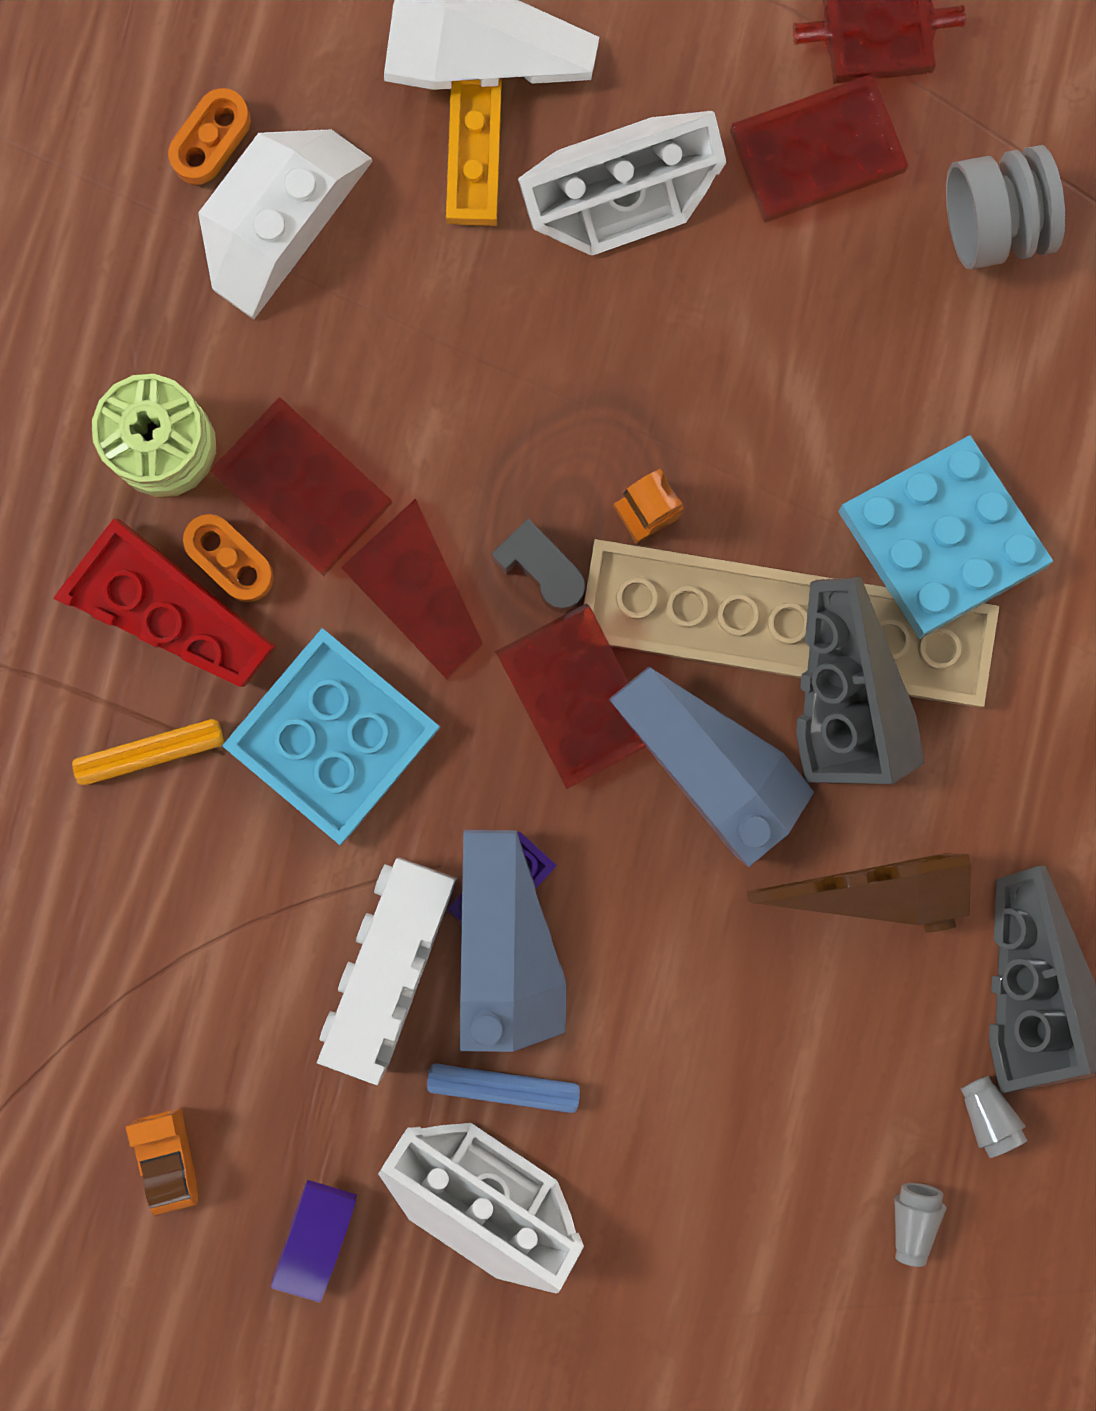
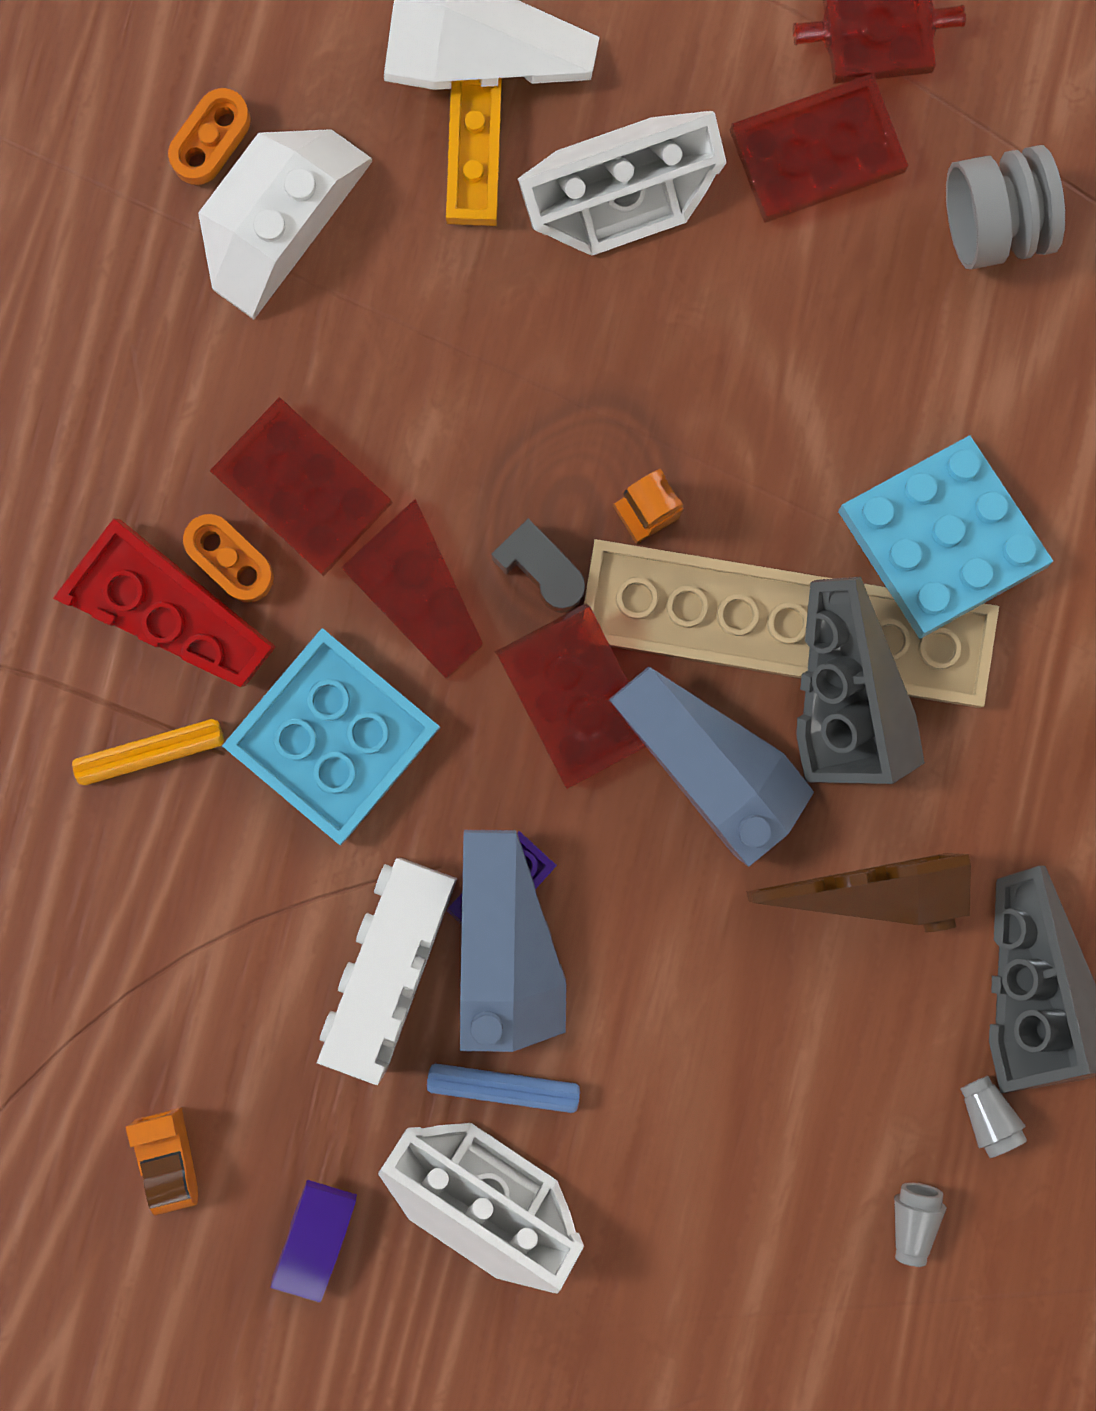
yellowish green wheel [92,374,216,498] -> none

